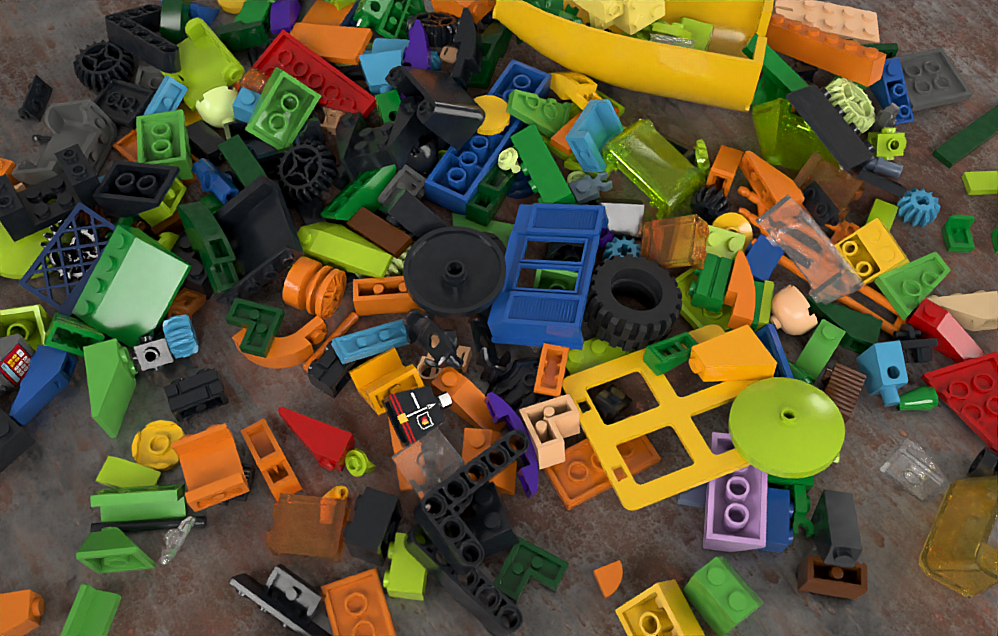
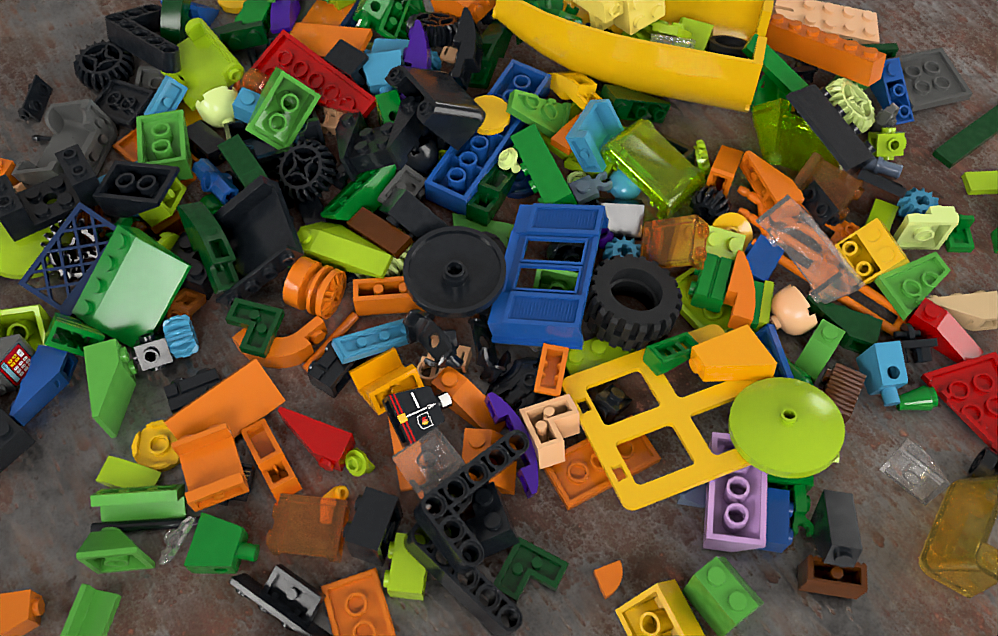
none -> orange tile [163,358,286,440]
none -> green torso [184,512,260,574]
none -> black panel [324,39,369,87]
none -> dark green slope [600,84,671,123]
none -> dark azure hair [606,167,643,200]
none -> black tyre [707,35,748,59]
none -> yellowish green plate [893,205,959,250]

